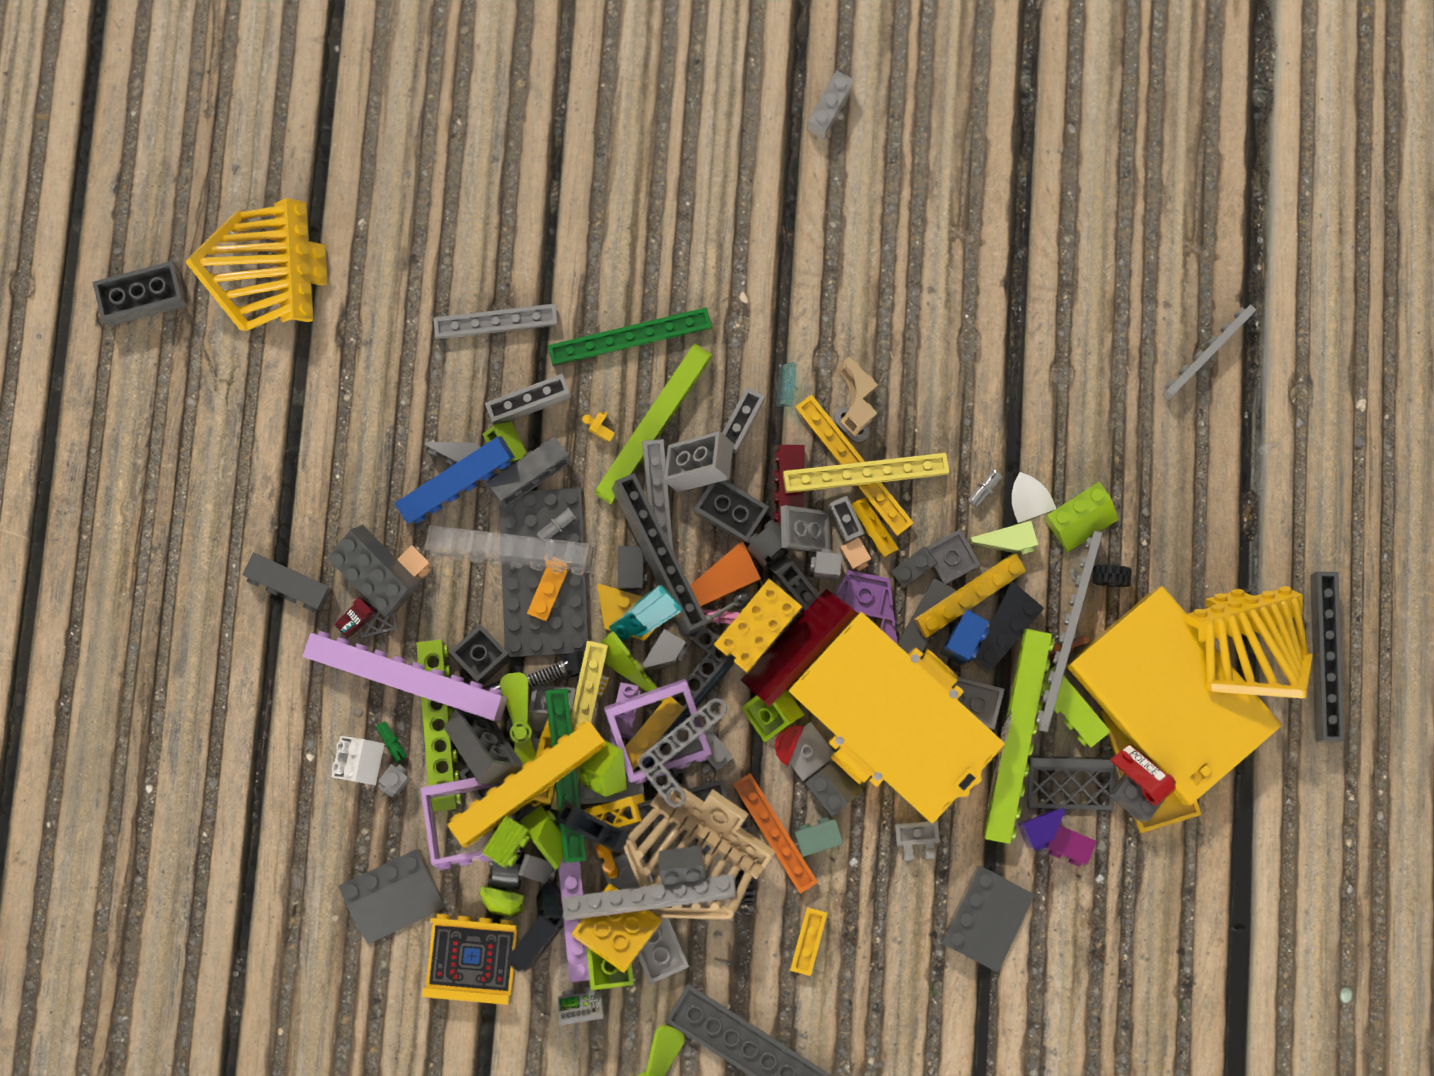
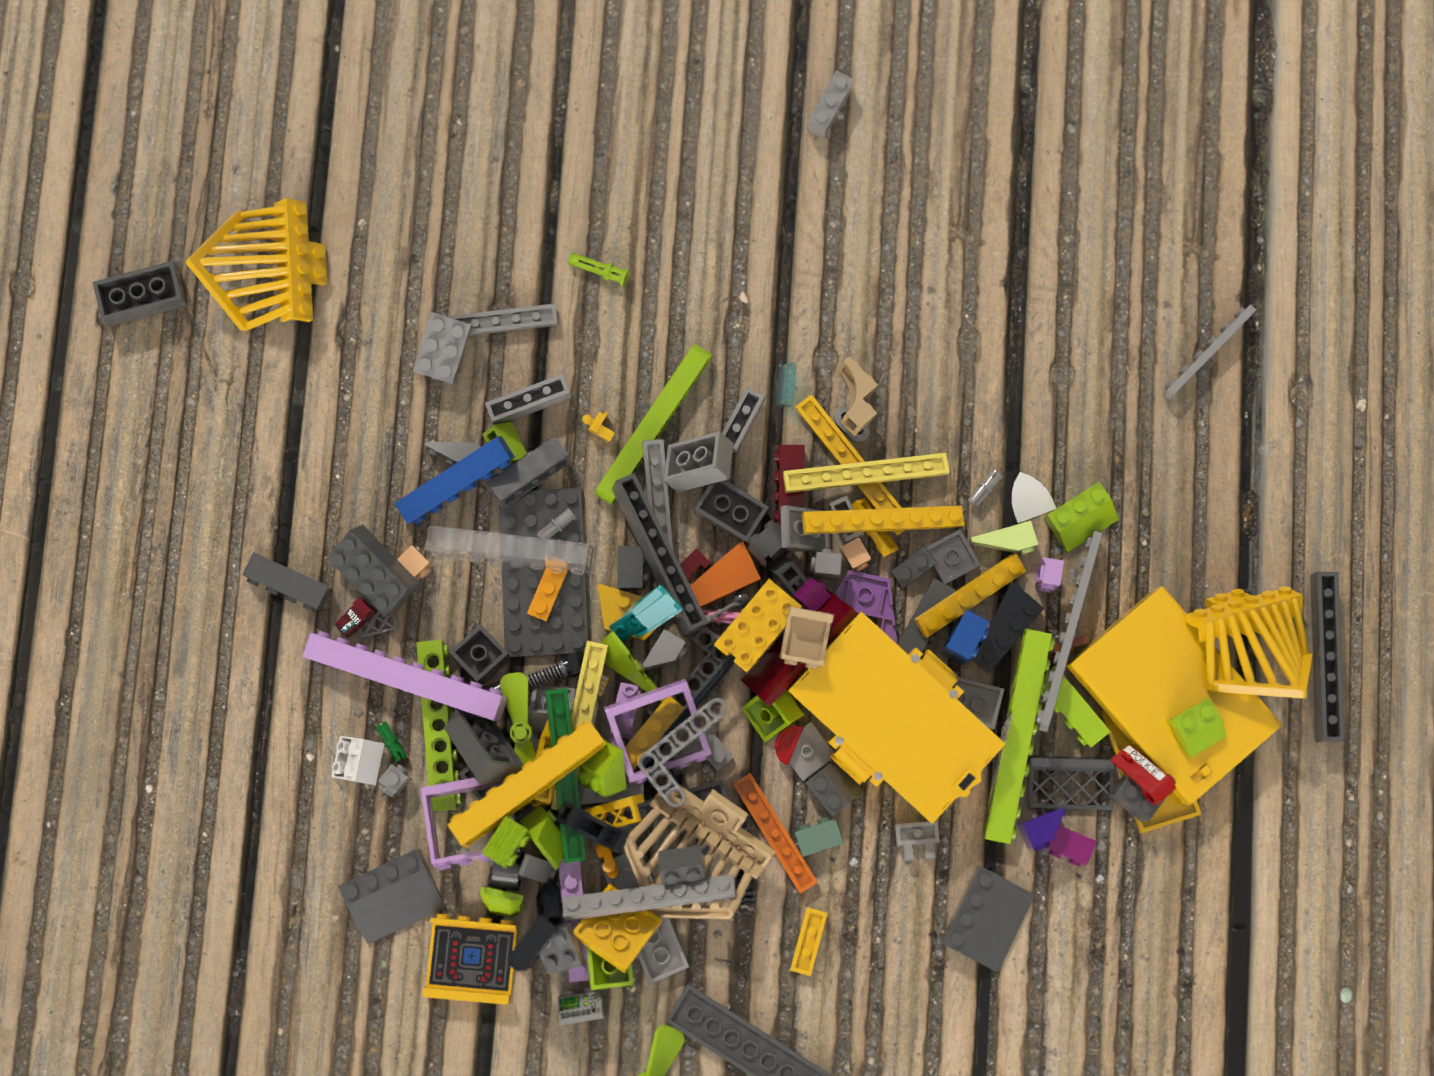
green plate [548,307,712,366] -> none
black tyre [1092,564,1132,587] -> none
none -> light grey brick [413,312,473,384]
none -> flat silver plate [539,923,586,974]
none -> lime pin [567,252,630,287]
none -> dark red leg [680,548,711,583]
none -> tan panel [780,607,834,669]
none -> magenta brick [793,577,831,612]
none -> yellow plate [801,506,965,534]
none -> lavender window [1034,557,1064,593]
none -> lime slope [1167,698,1227,758]

